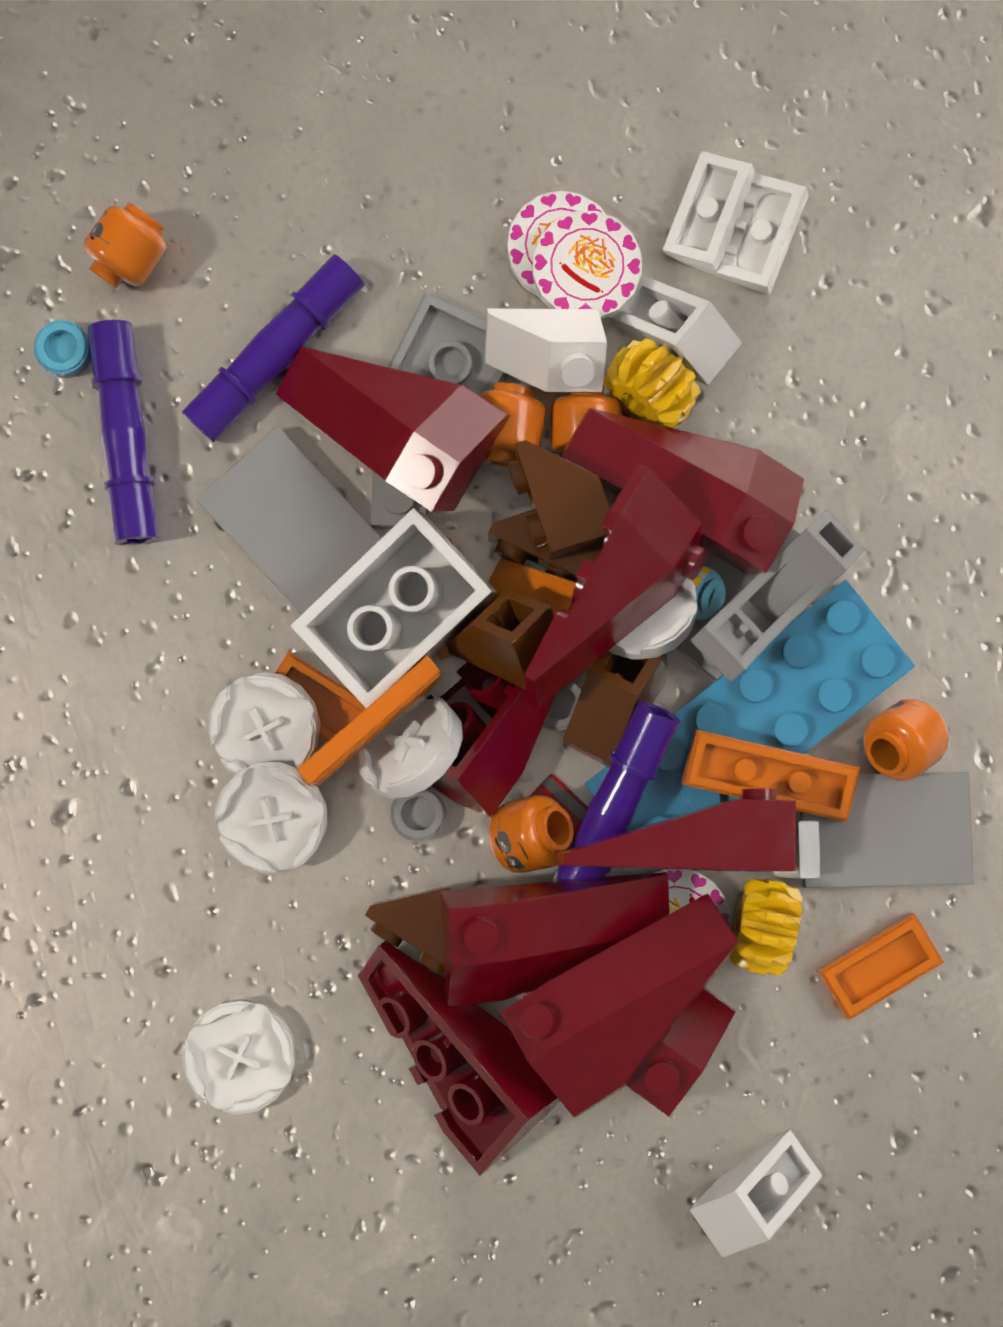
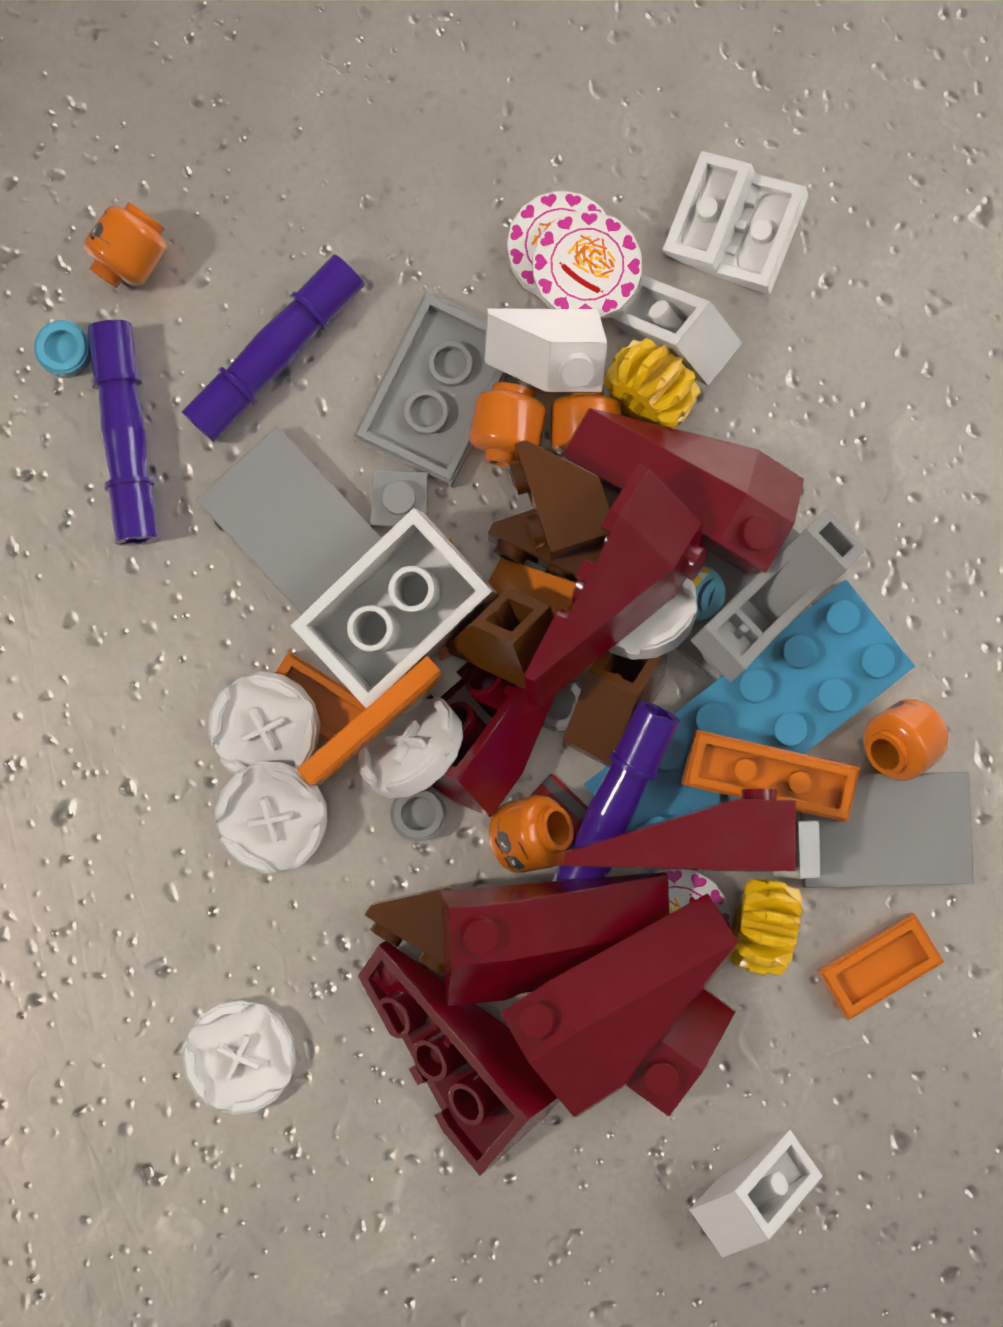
dark red wedge [275,346,510,512] -> none

